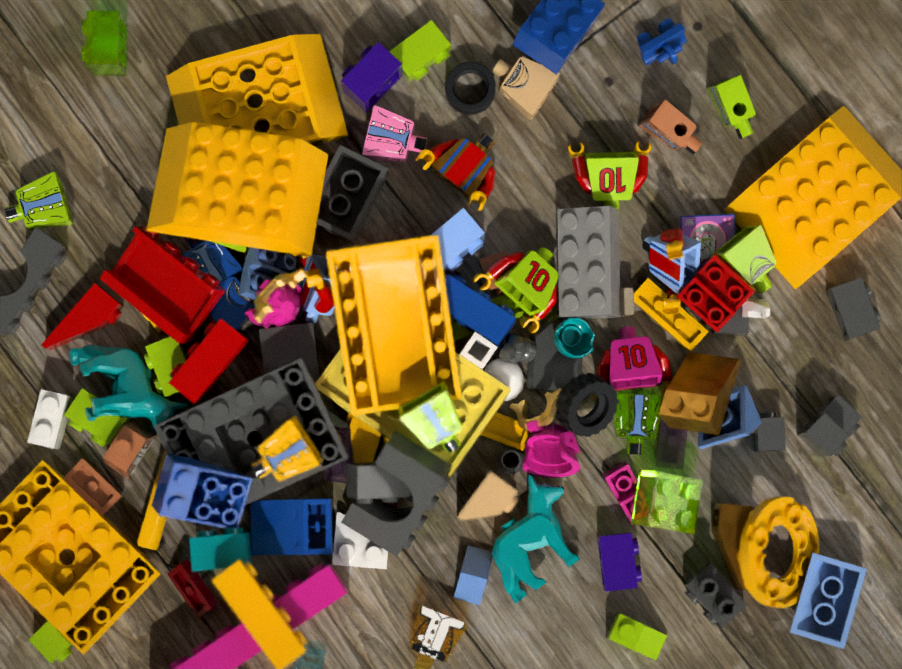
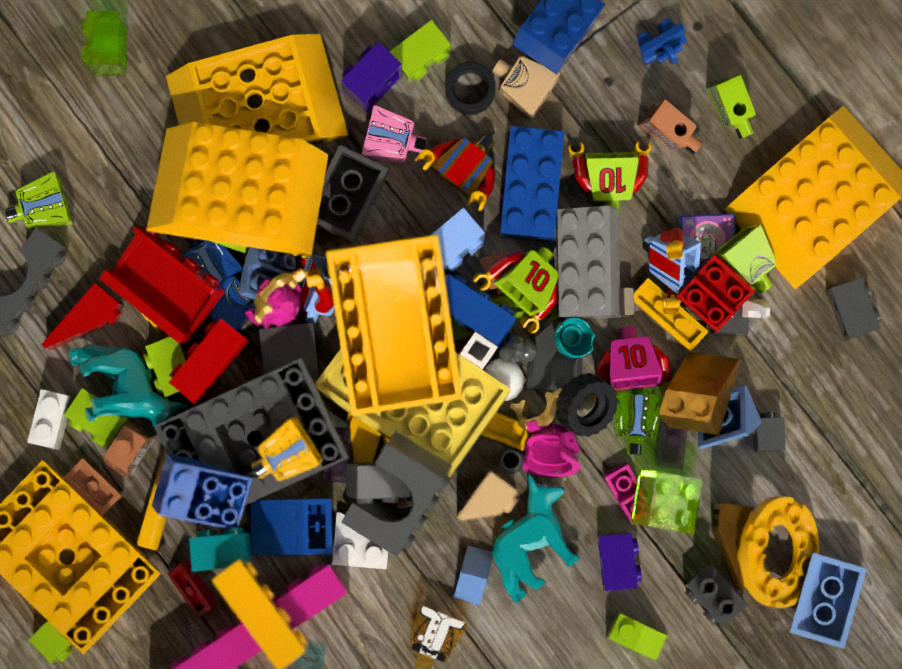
torso [399,382,463,453] -> none
dark grey brick [797,394,862,457] -> none
none -> blue brick [500,126,565,242]

